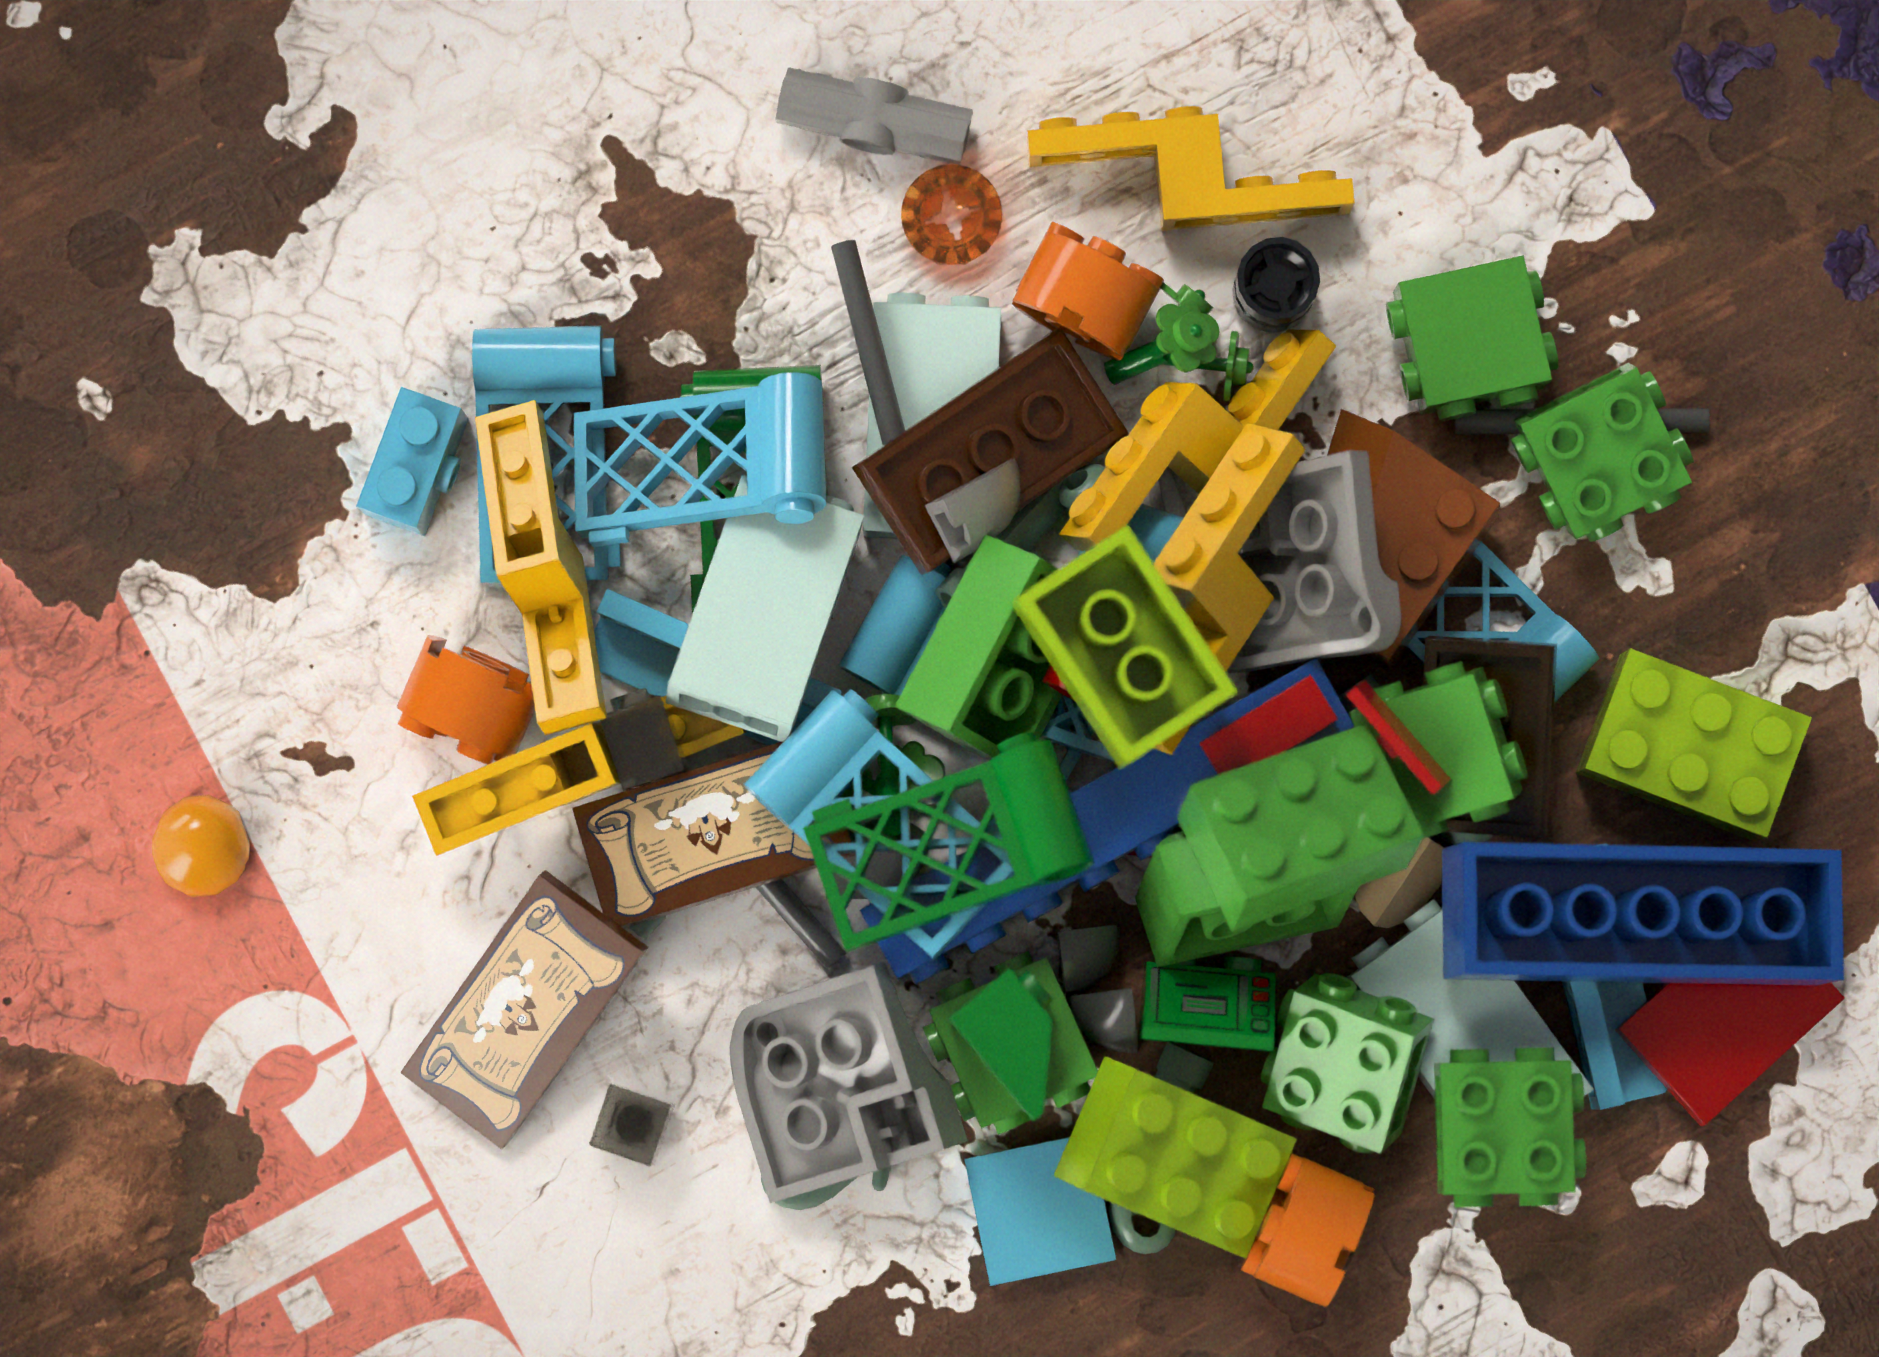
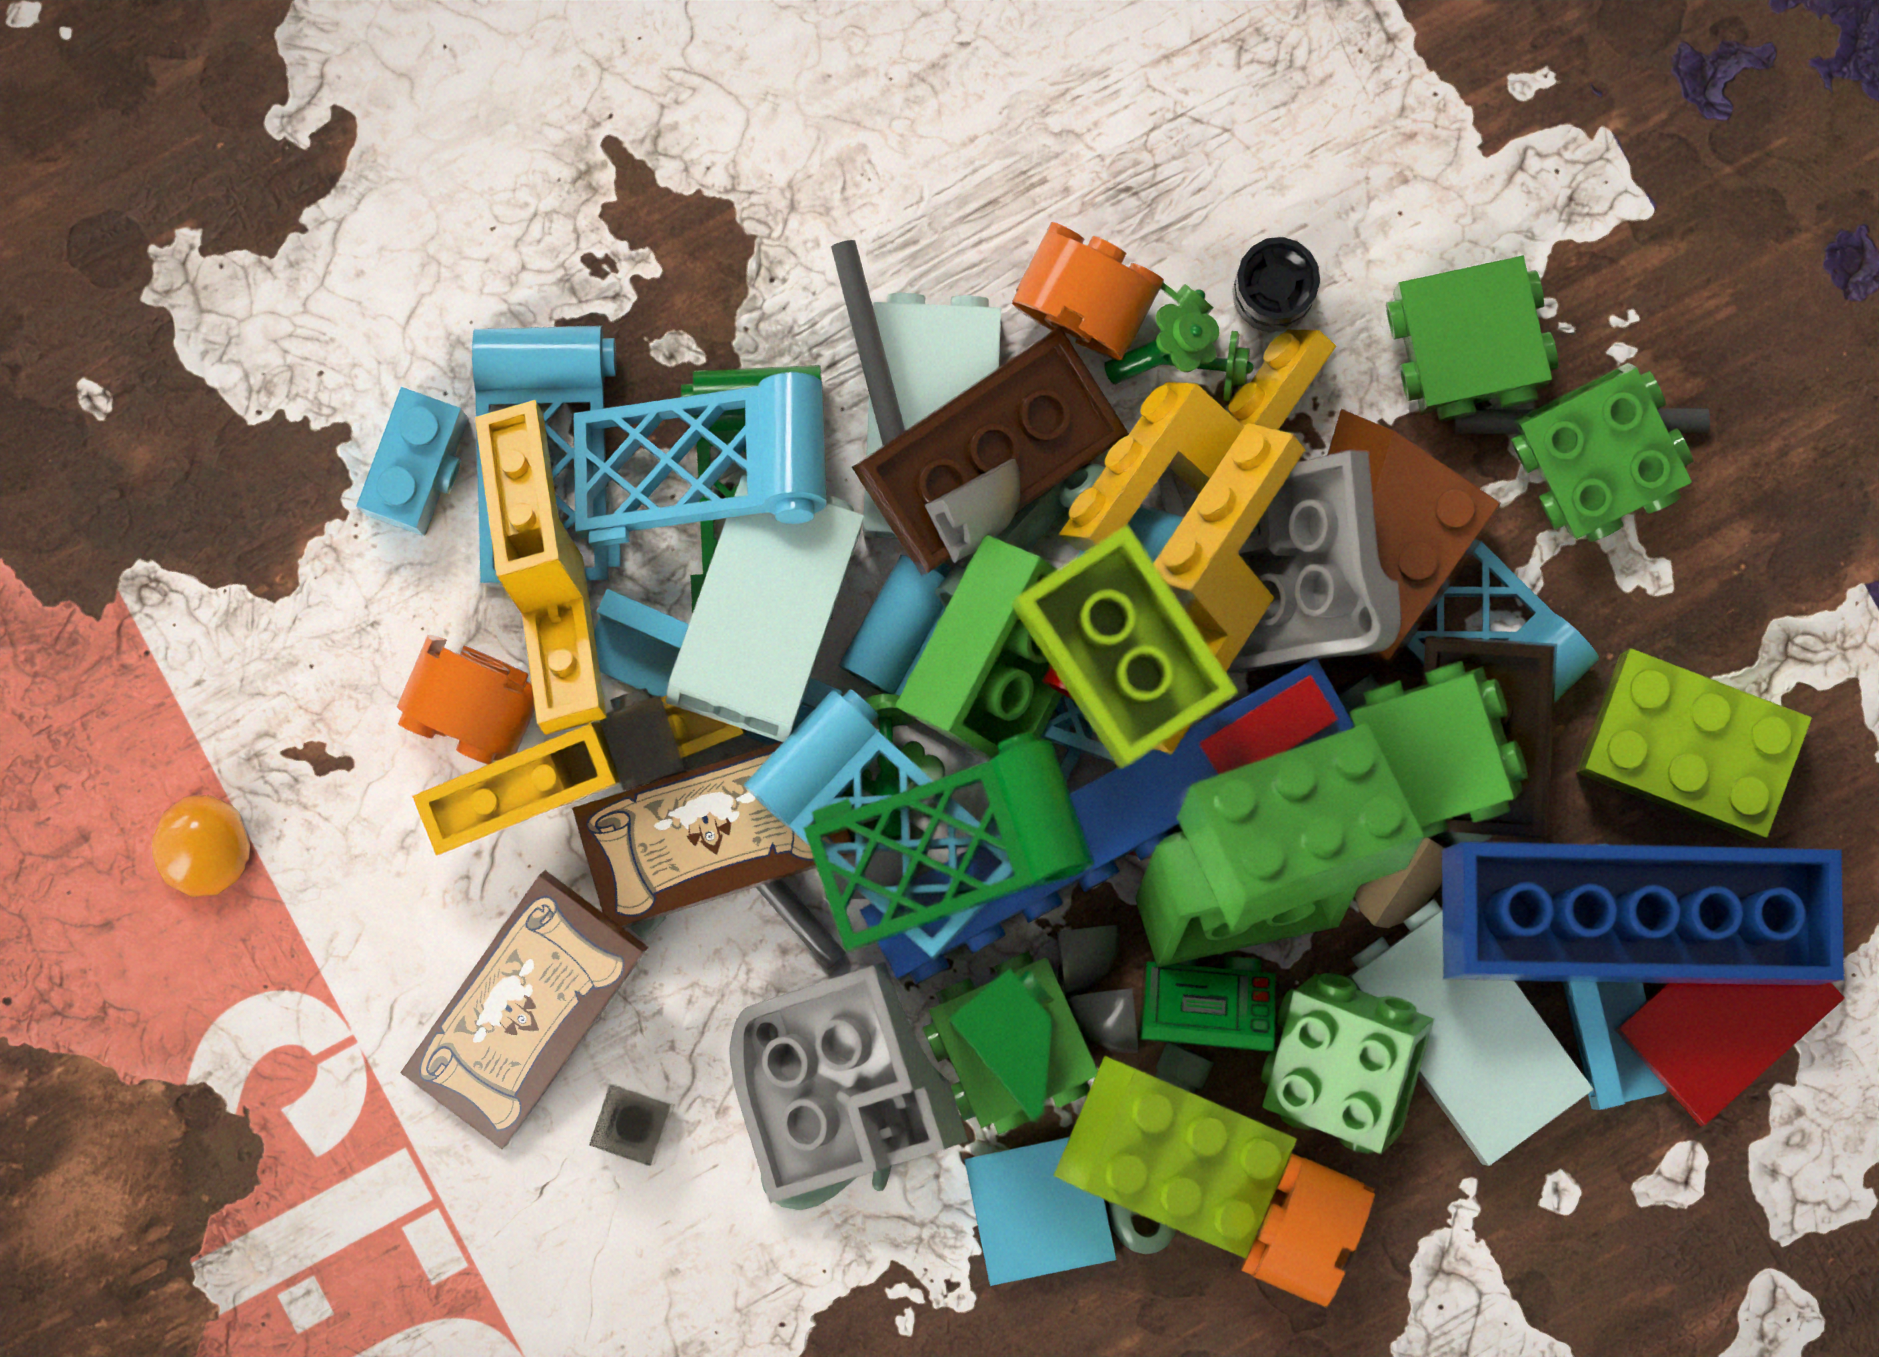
light grey piece [775,67,973,165] -> none
clear orange gear [901,164,1002,265] -> none
yellow bracket [1027,106,1355,231] -> none
red piece [1346,680,1451,795] -> none
bright green brick [1434,1048,1586,1207] -> none

